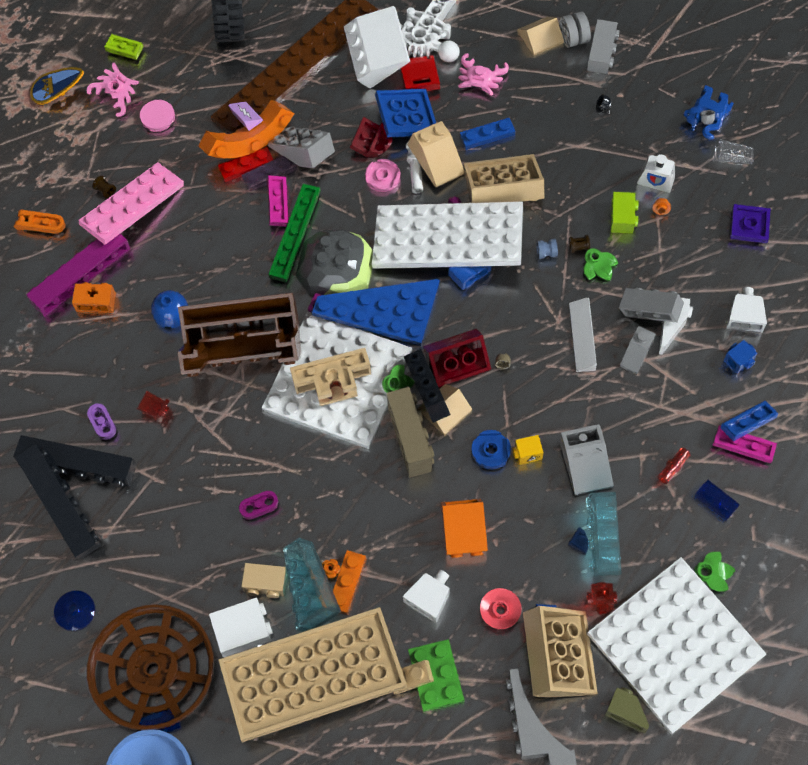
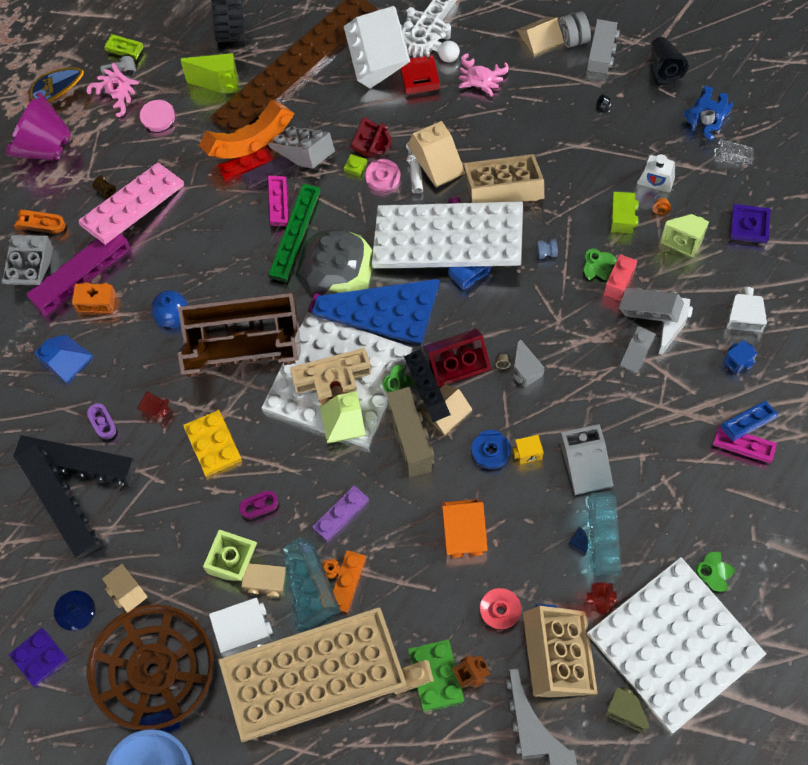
lavender slope [228,102,263,131] -> none
blue plate [375,89,436,137] -> none
white torso [403,570,450,623] -> none
blue plate [460,118,516,150] -> none
dark brown bush [569,235,590,253] -> none
white slope [569,298,597,372] -> none
clear red pin [657,448,691,484] -> none
clear blue plate [694,480,740,521] -> none
none -> light grey slope [2,235,53,285]
none -> magenta cone [5,92,71,160]
none -> dark purple plate [8,627,68,687]
none -> blue slope [34,334,93,383]
none -> light grey piece [100,56,137,79]
none -> tan brick [102,564,148,613]
none -> lime slope [181,53,239,93]
none -> yellow plate [183,410,242,477]
none -> yellowish green slope [203,530,257,581]
none -> medium lavender plate [312,485,369,542]
none -> yellowish green slope [320,391,366,444]
none -> lime plate [344,154,367,177]
none -> dark orange brick [452,655,491,688]
none -> light grey slope [513,340,545,388]
none -> coral brick [604,254,637,301]
none -> black cone [651,37,689,84]
none -> yellowish green slope [660,214,709,258]

